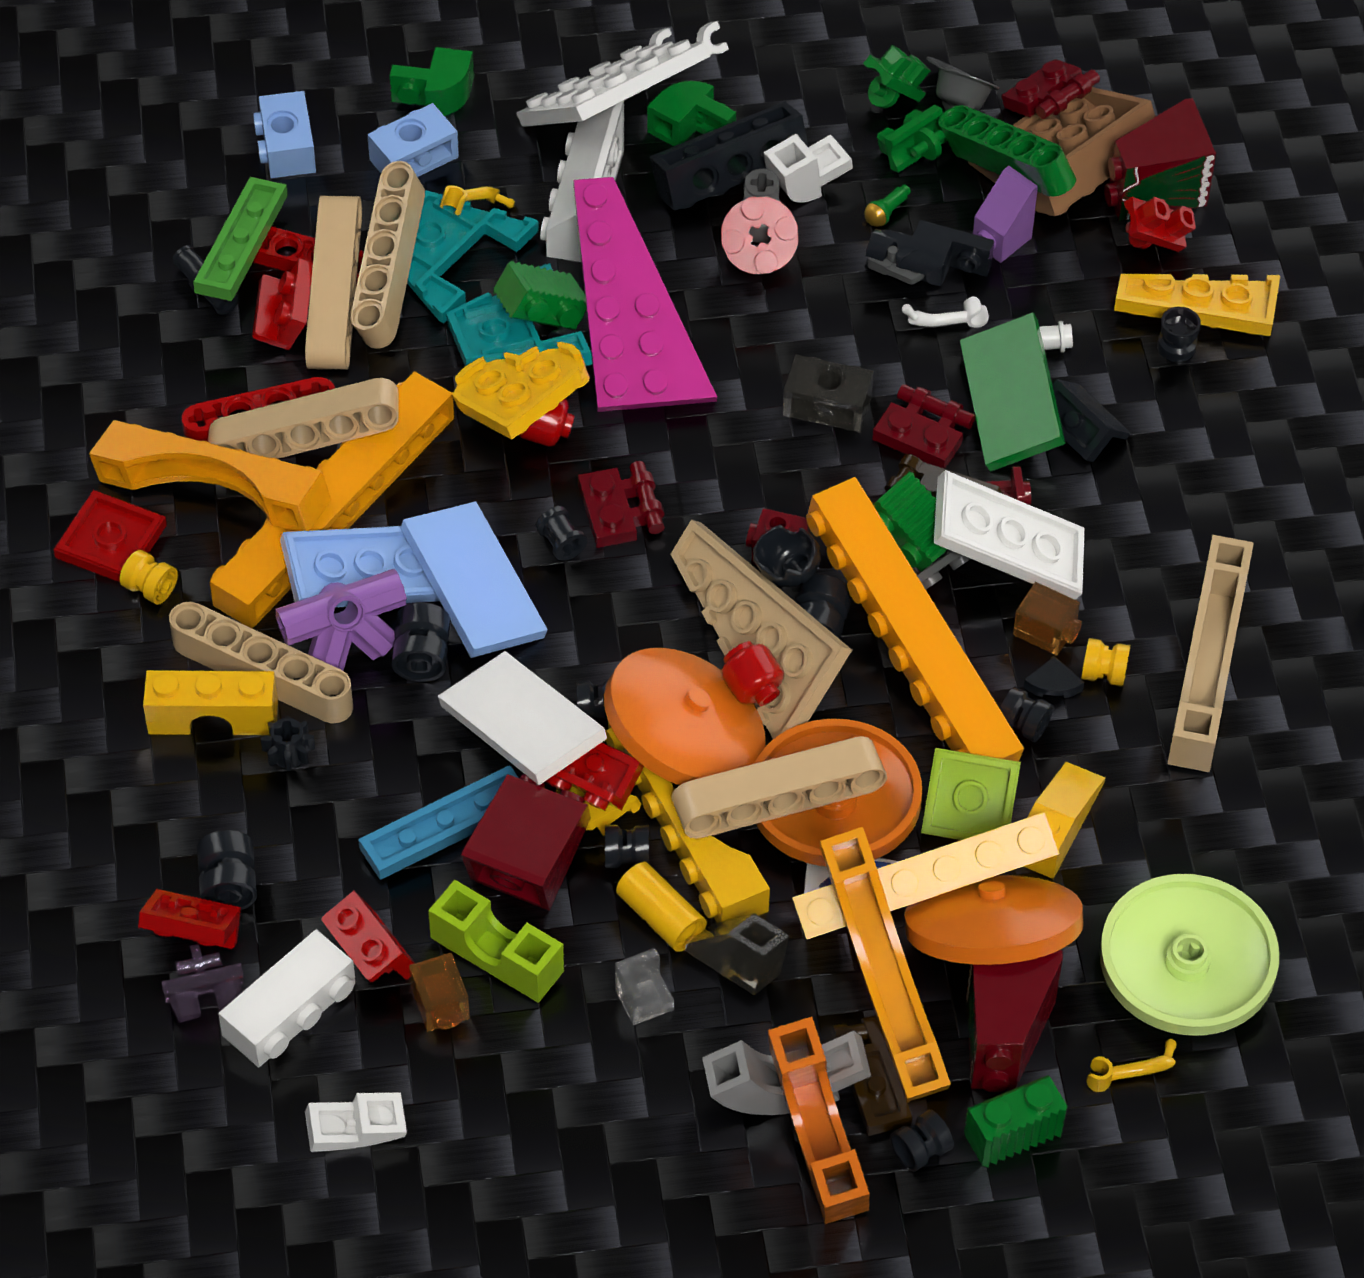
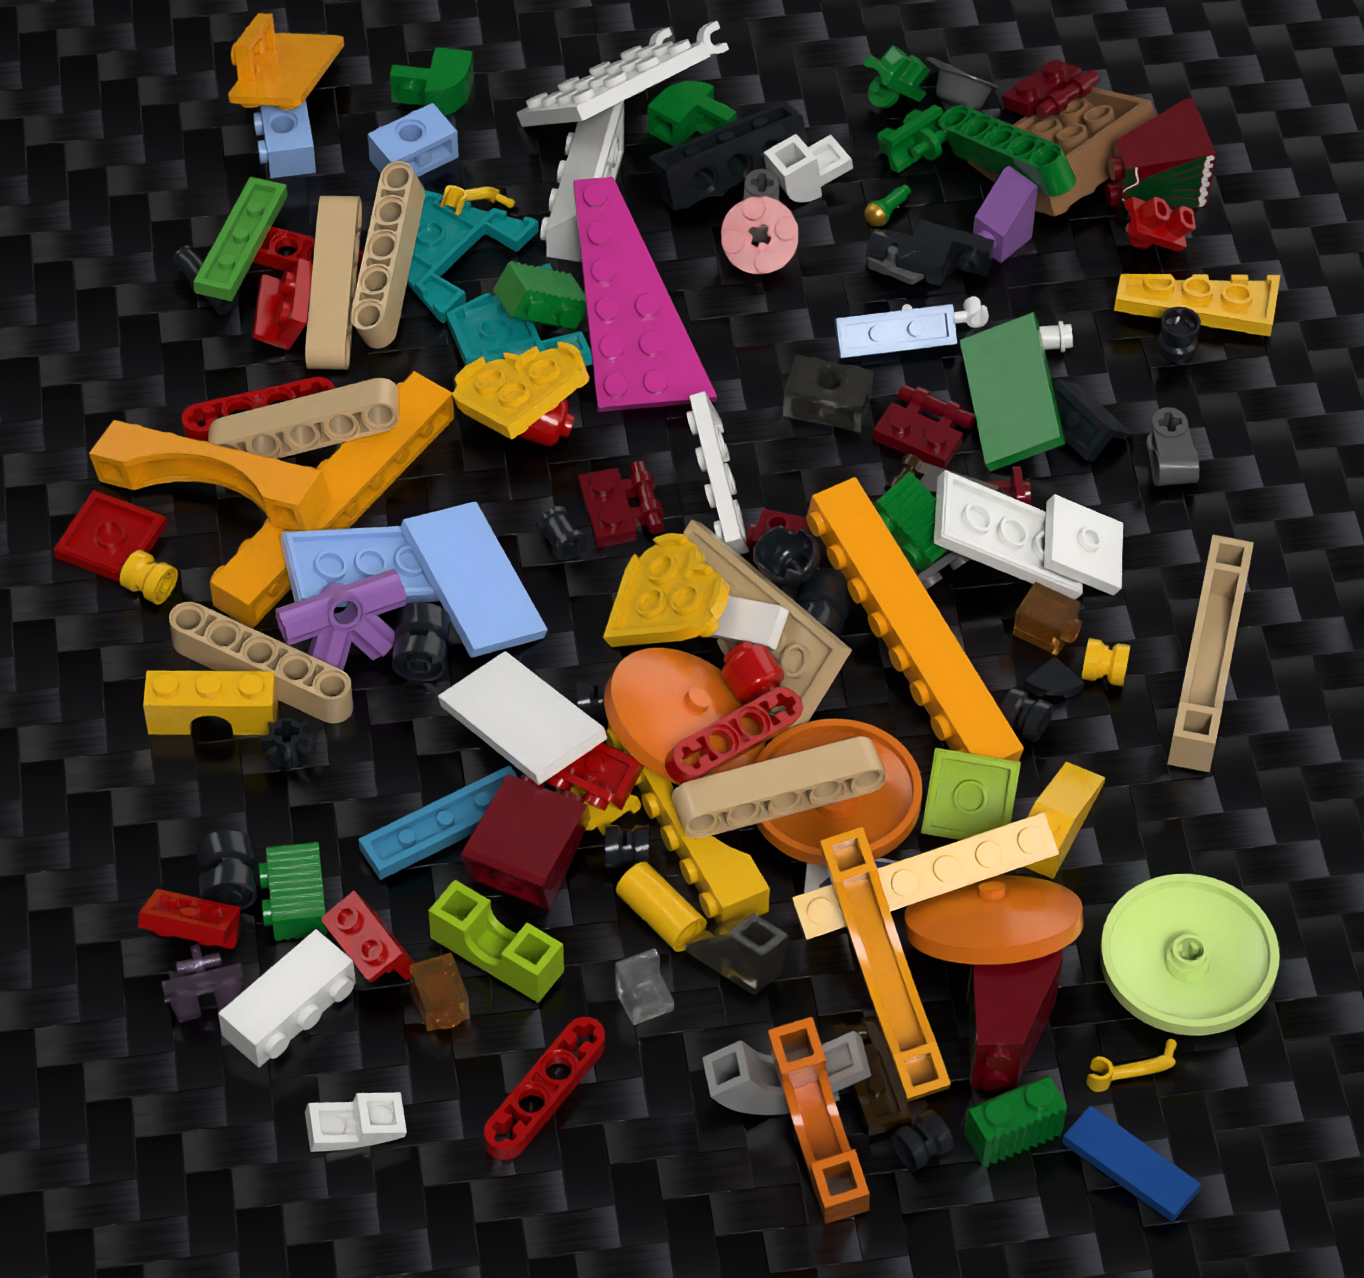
none -> light orange bracket [228,13,344,110]
none -> green brick [259,842,328,942]
none -> red beam [484,1017,605,1160]
none -> yellow plate [603,533,730,647]
none -> red beam [665,687,803,784]
none -> white wing [687,391,750,555]
none -> white tile [709,596,789,650]
none -> tile [834,304,957,358]
none -> white plate [1044,494,1123,596]
none -> blue tile [1062,1105,1201,1223]
none -> dark grey piece [1146,407,1199,486]

